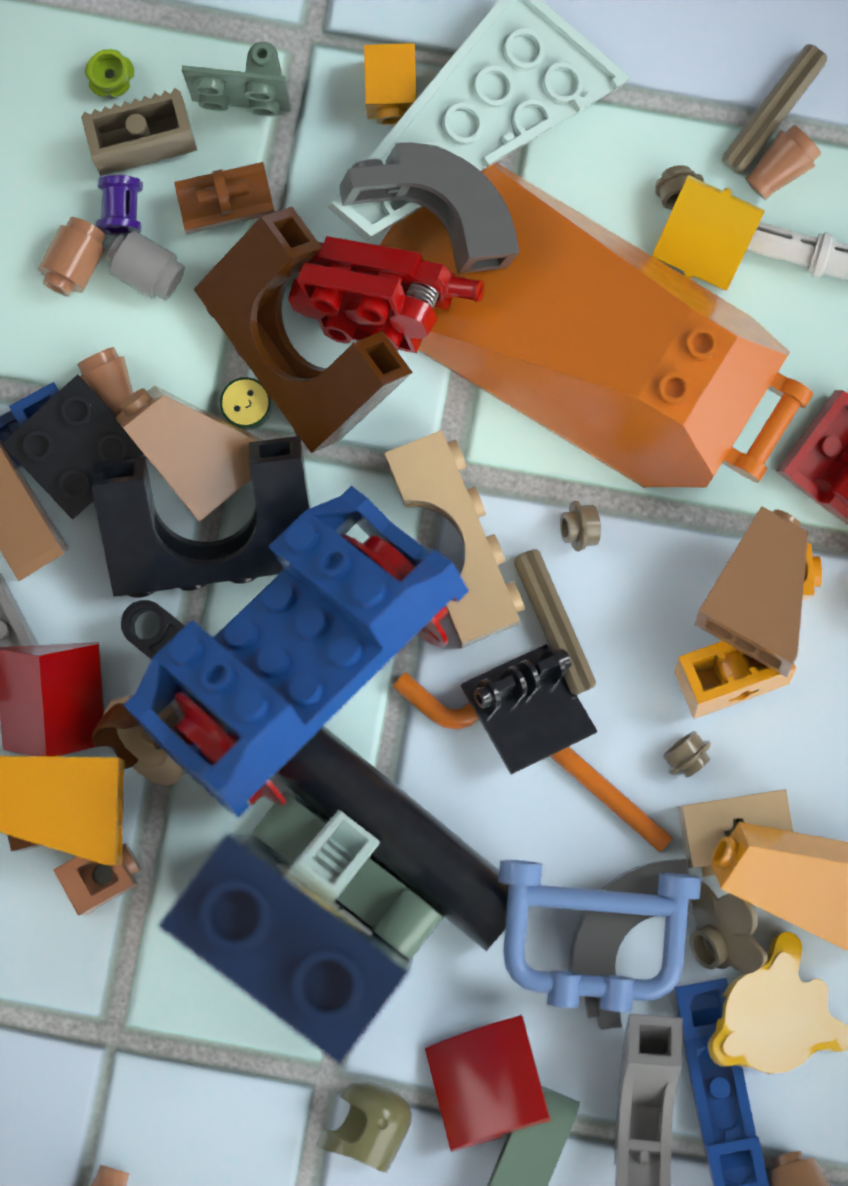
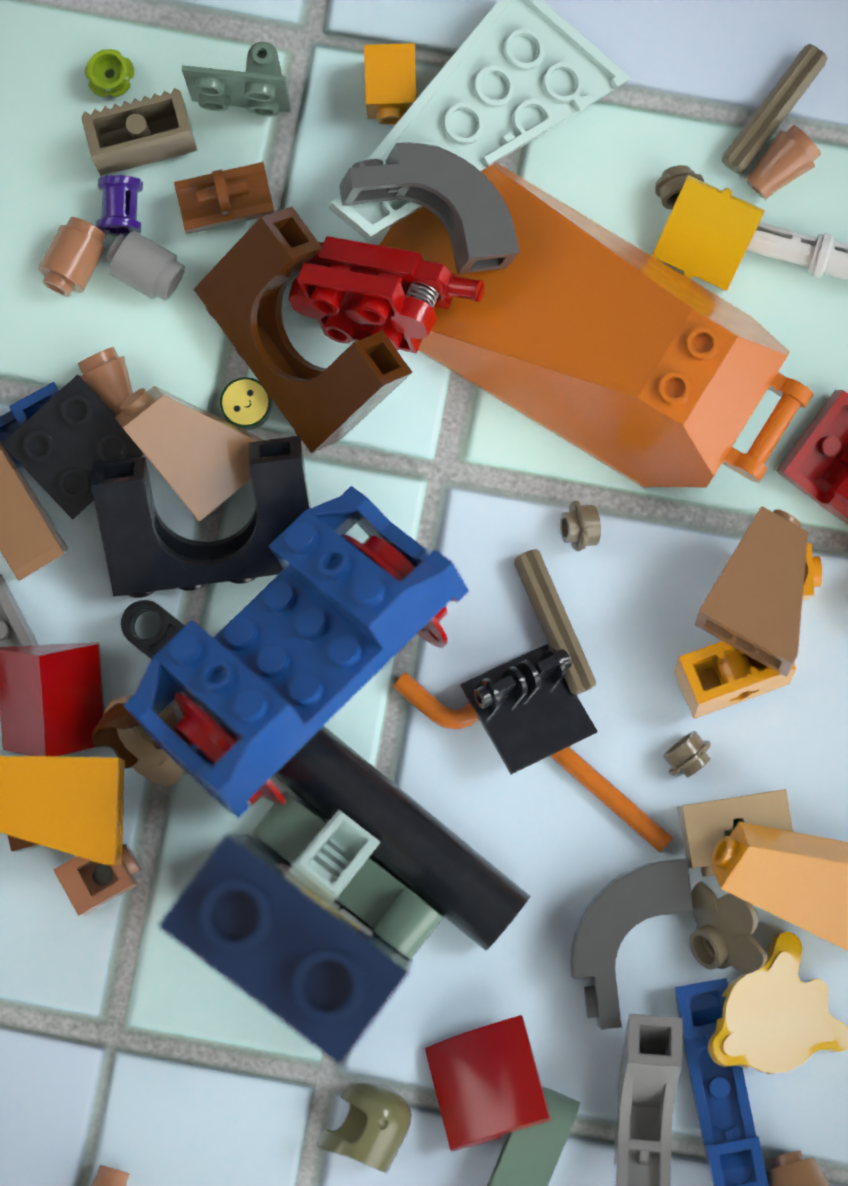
tan arch [385,430,525,648] -> none
medium blue bar [498,859,701,1012] -> none

